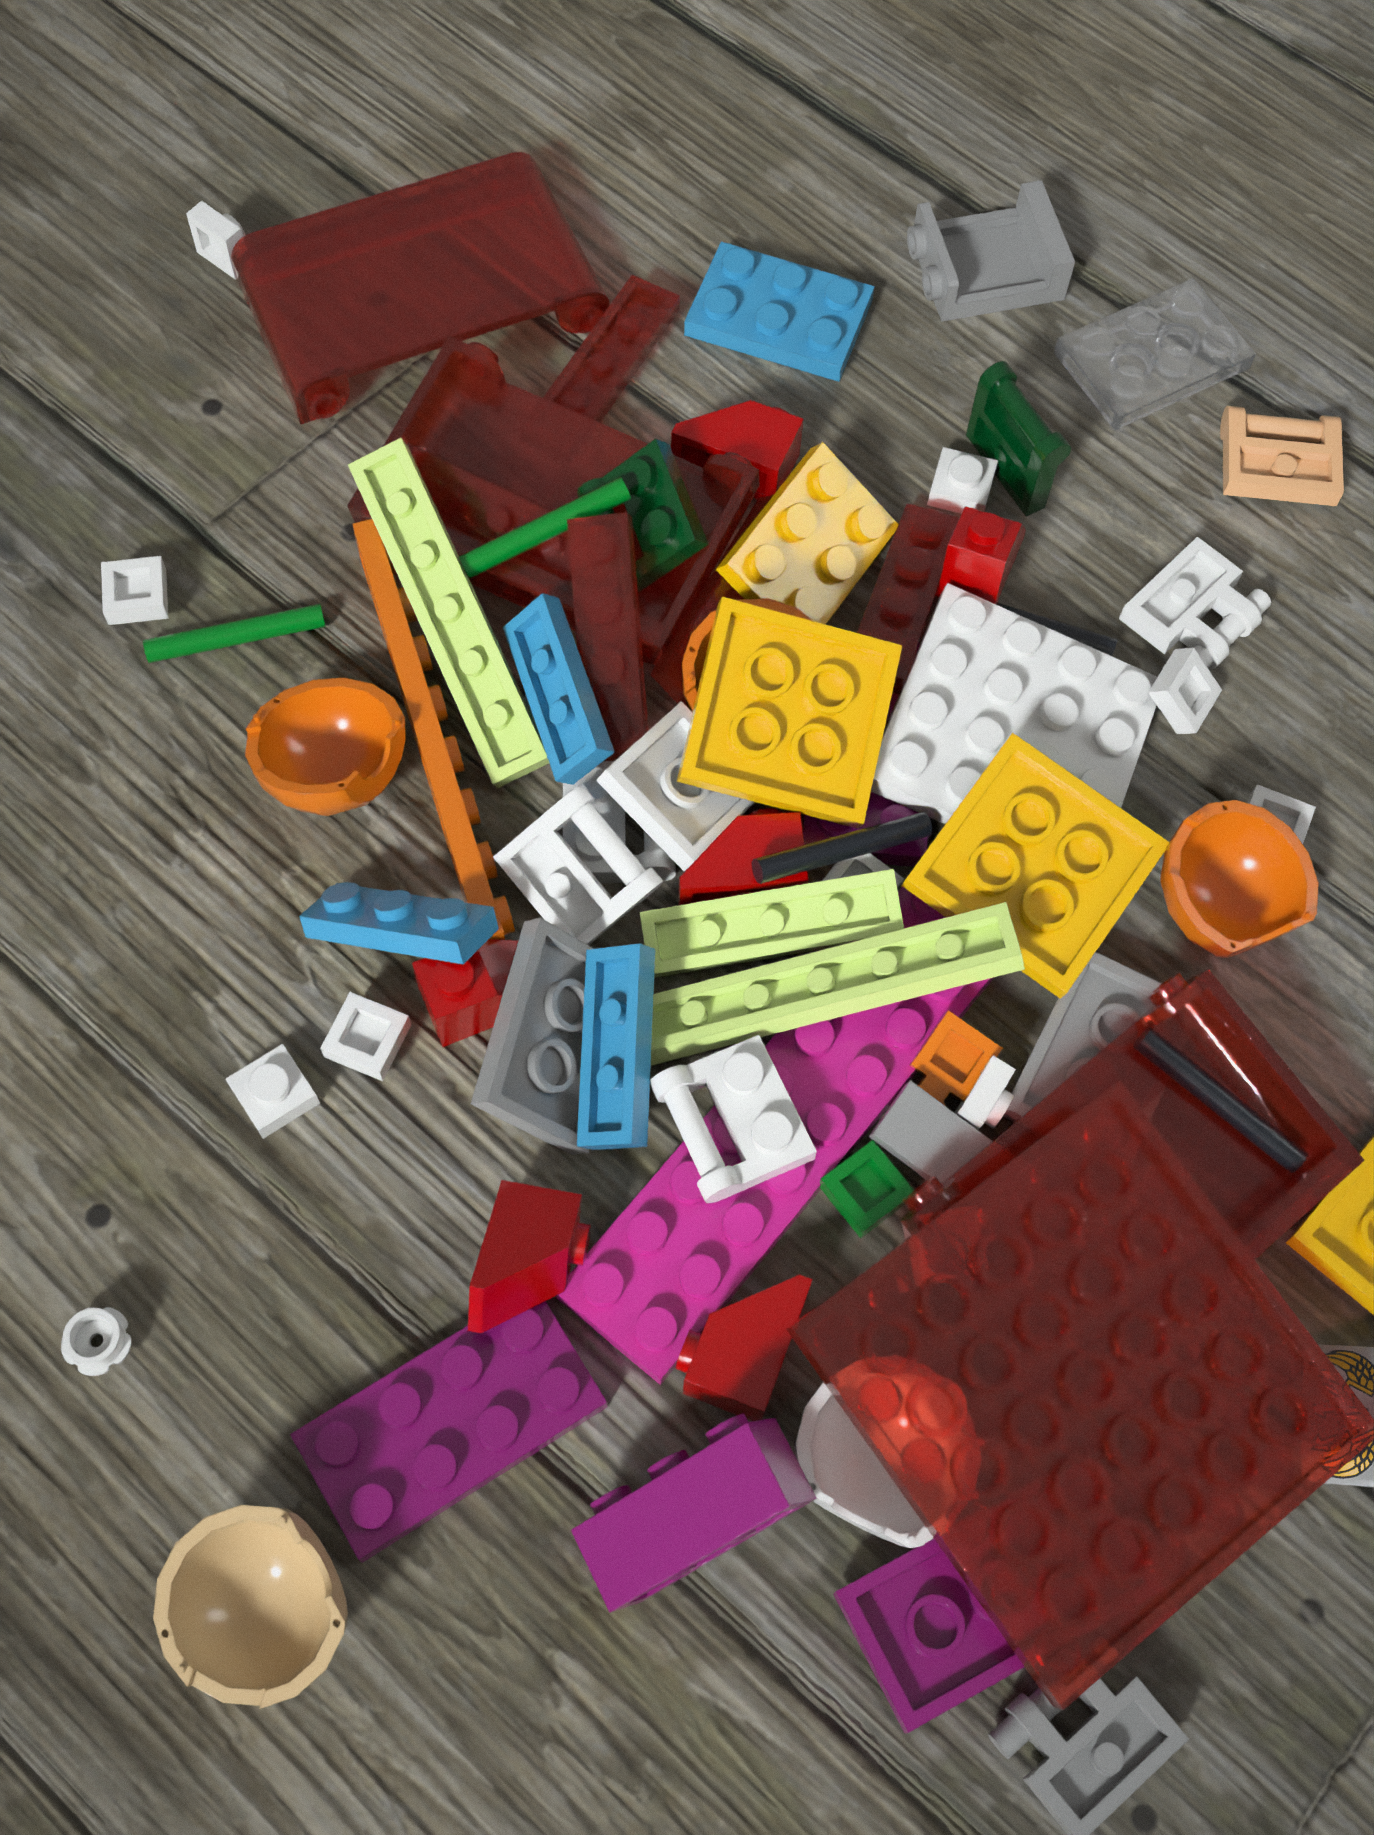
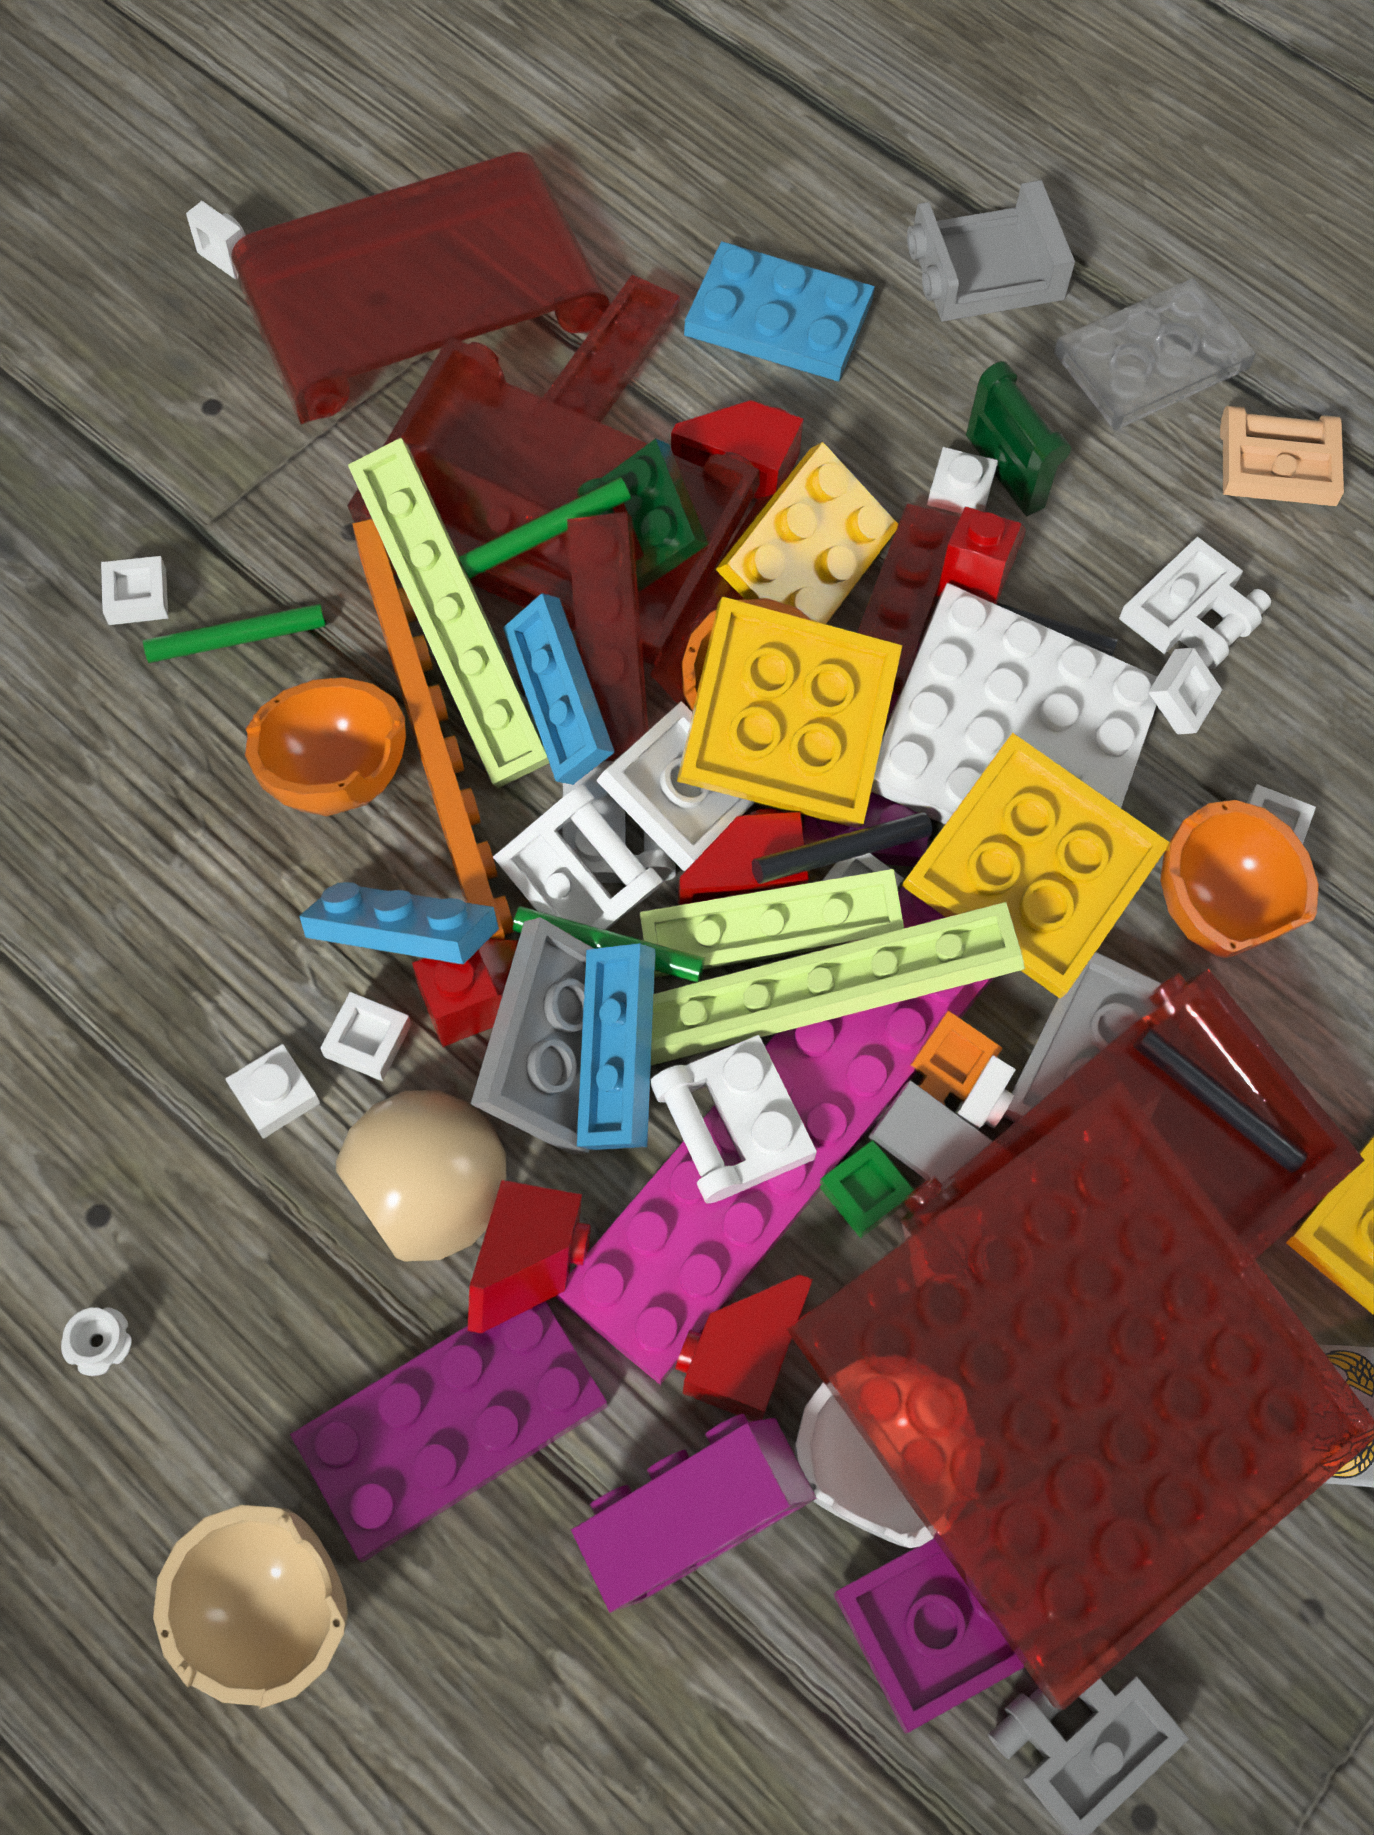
none -> tan cylinder [336,1090,507,1262]
none -> green bar [513,906,705,982]

